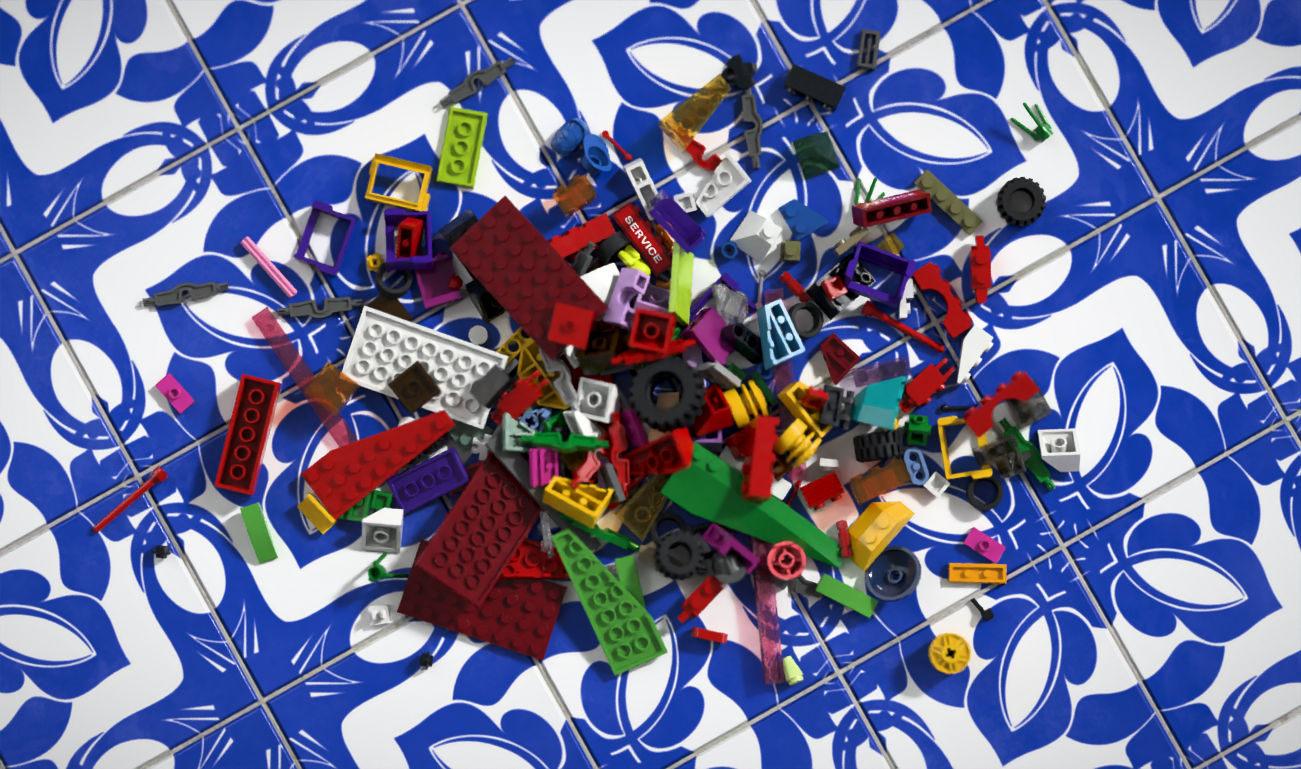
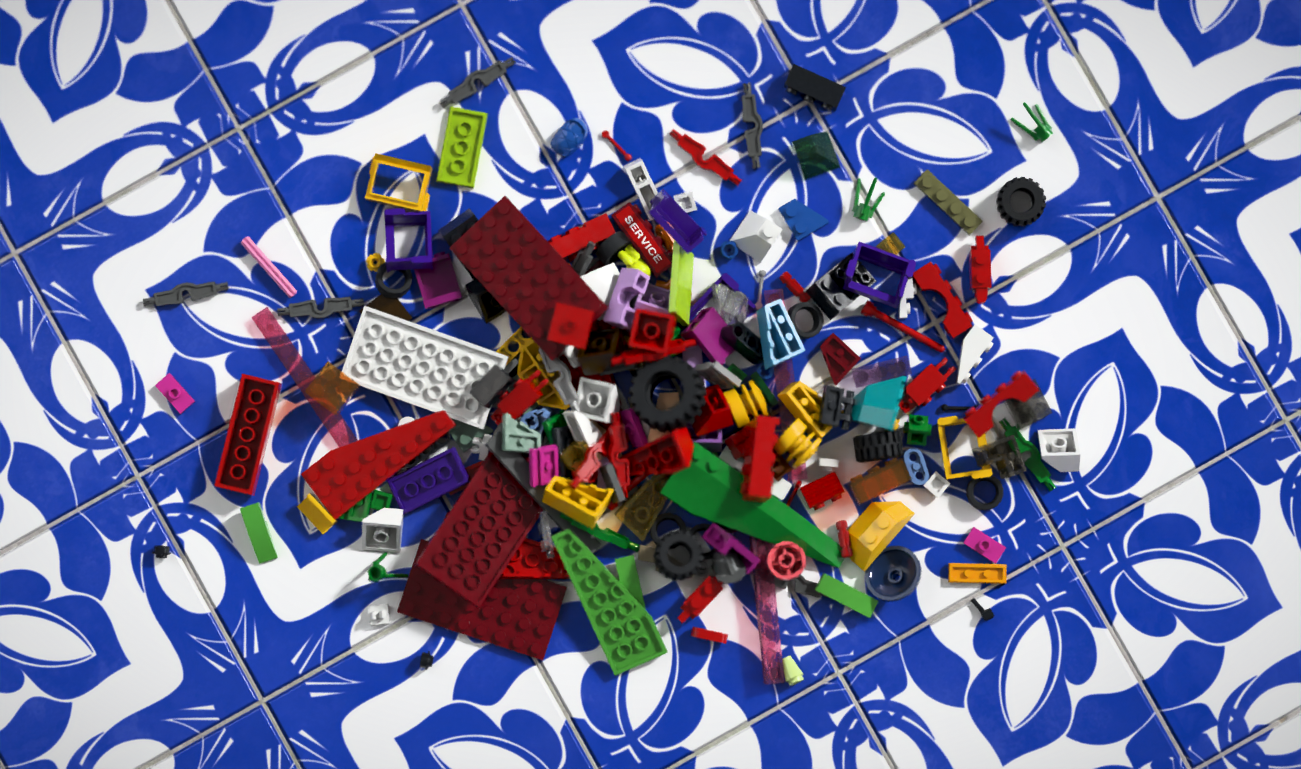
red piece [93,466,169,533] -> none
dark purple piece [294,200,357,275] -> none
dark brown tile [388,361,442,415] -> none
red brick [395,217,423,258] -> none
red hinge [447,274,463,290] -> none
white tile [469,326,488,345] -> none
green piece [521,432,609,453] -> none
clear orange brick [552,174,598,218] -> none
blue piece [581,134,612,177] -> none
clear yellow wedge [658,74,732,154] -> none
white wing [695,151,752,218] -> none
black plate [721,54,757,89] -> none
olive brick [780,240,801,263] -> none
red tile [802,385,828,410] -> none
red tile [821,275,848,301] -> none
dark tan plate [833,226,870,258] -> none
dark red brick [851,190,932,228] -> none
dark grey tile [856,29,881,70] -> none
yellow wheel [928,633,971,674] -> none

